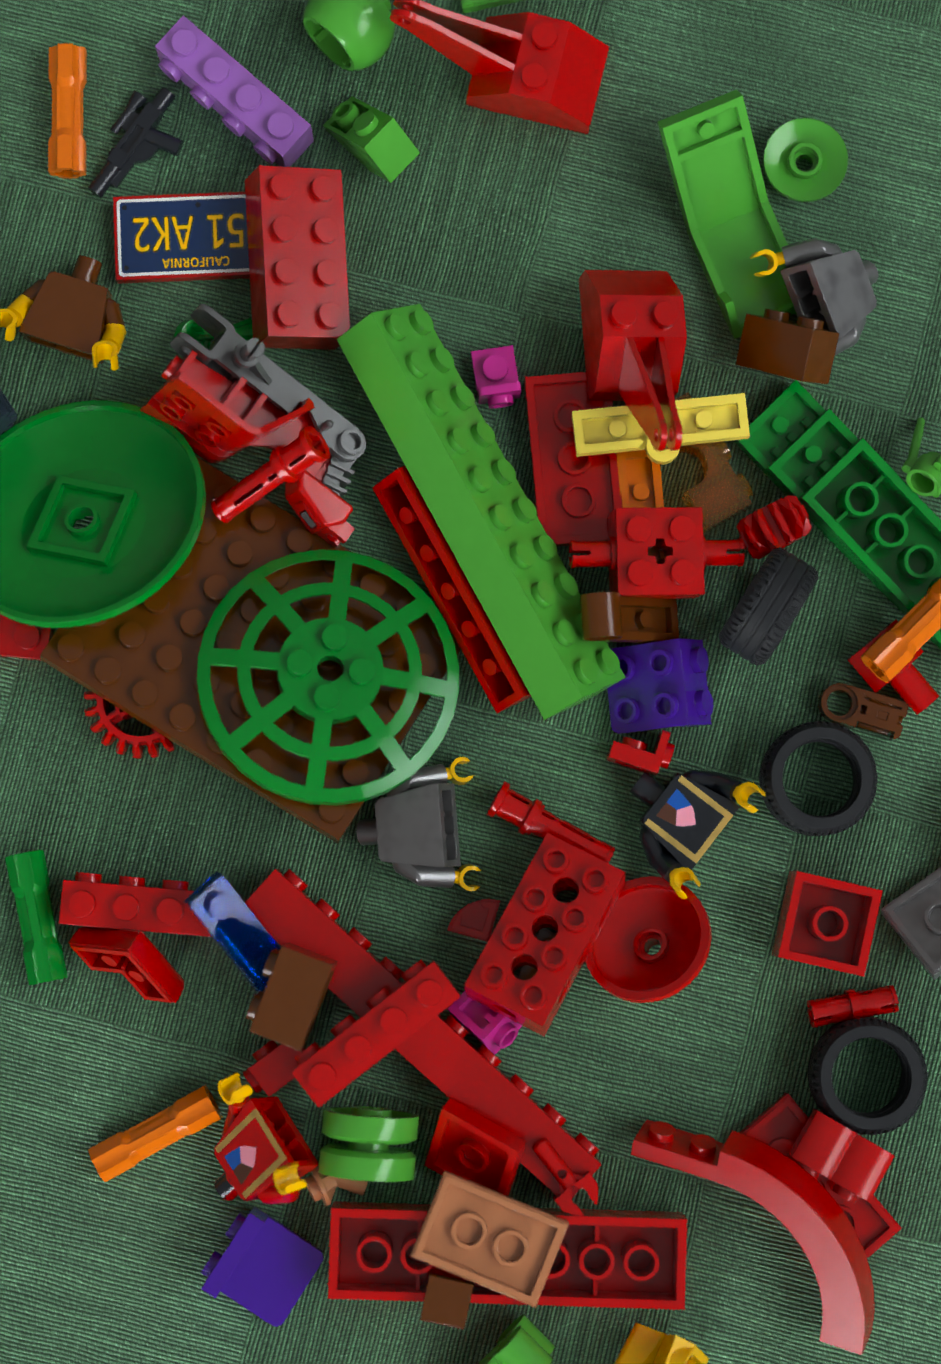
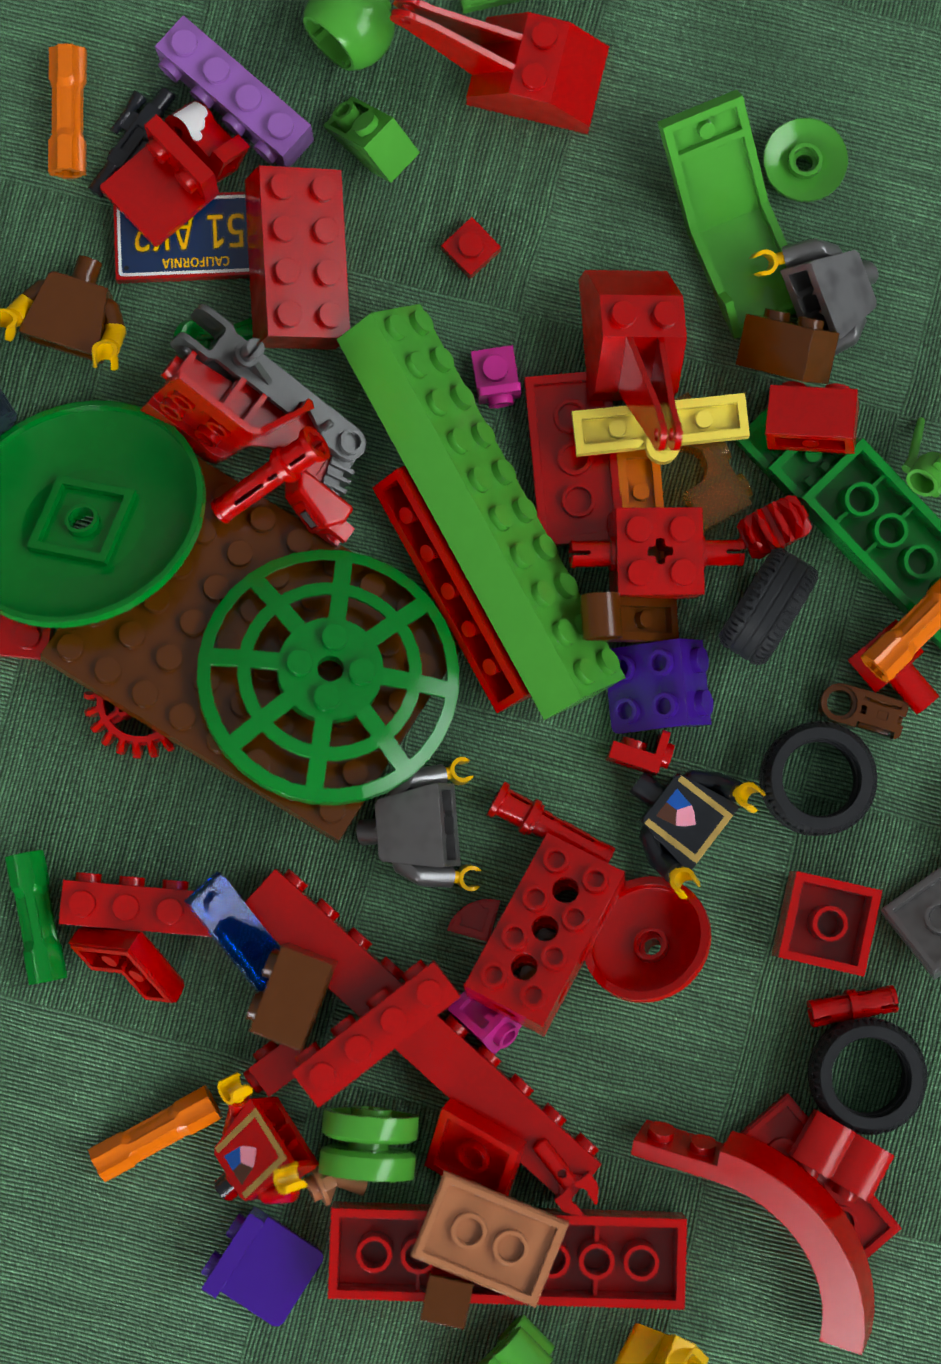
none -> red bracket [100,114,219,247]
none -> red leg [165,100,250,183]
none -> red plate [441,217,501,279]
none -> red brick [765,381,859,454]

